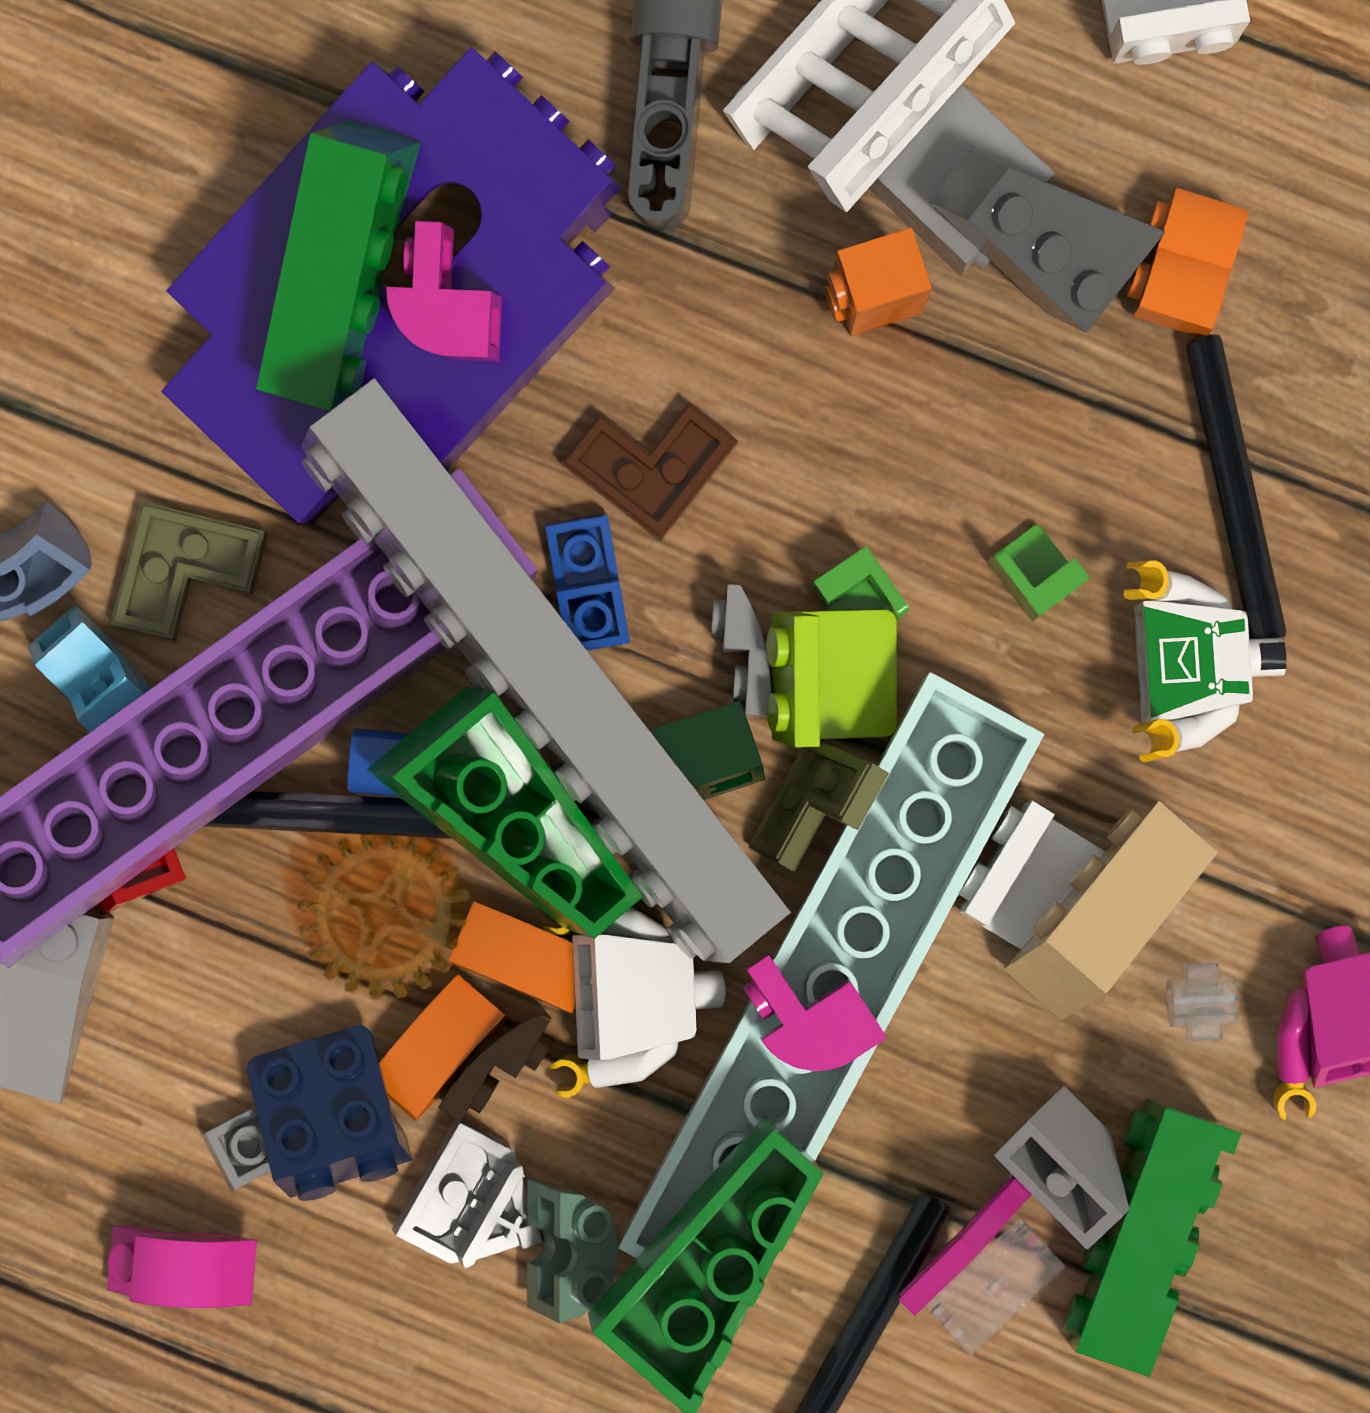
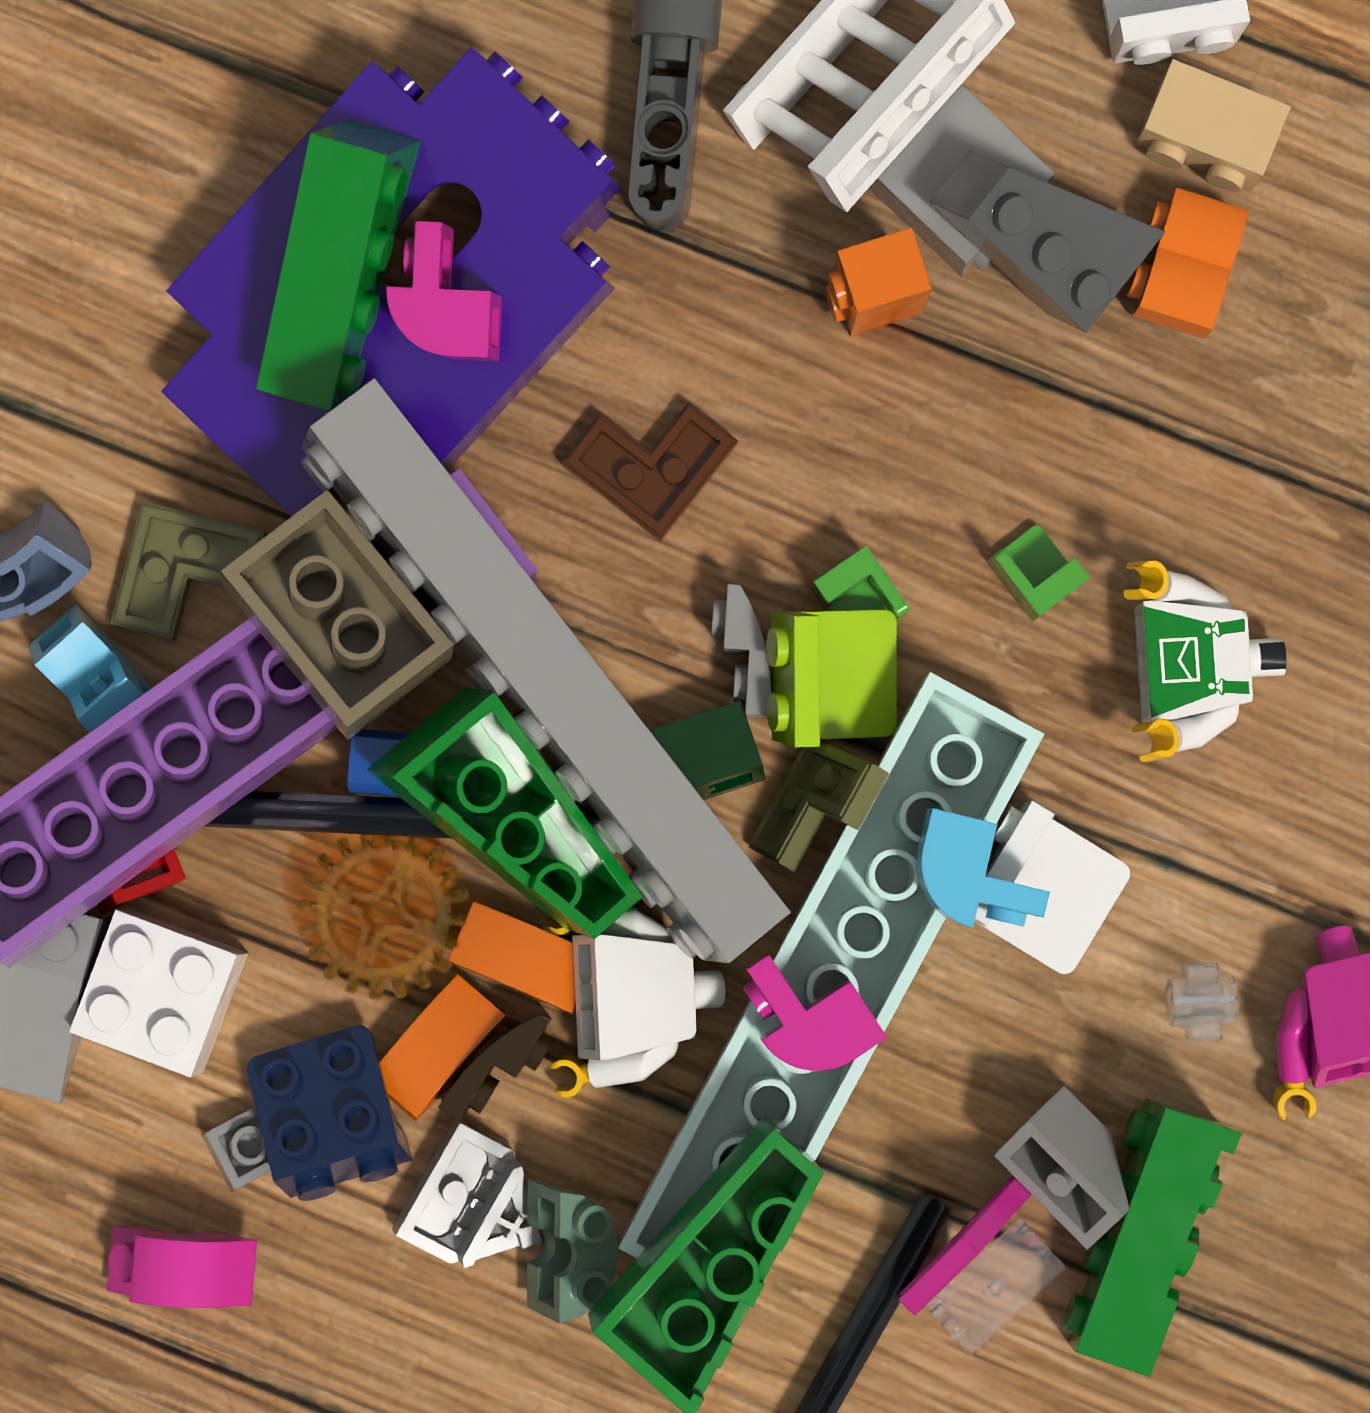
blue slope [545,513,630,651] -> none
tan wedge [1003,801,1218,1020] -> none
black axle [1186,334,1287,639] -> none
none -> white brick [69,909,248,1078]
none -> dark tan brick [221,490,454,740]
none -> medium azure brick [916,808,1050,928]
none -> tan brick [1135,59,1291,192]

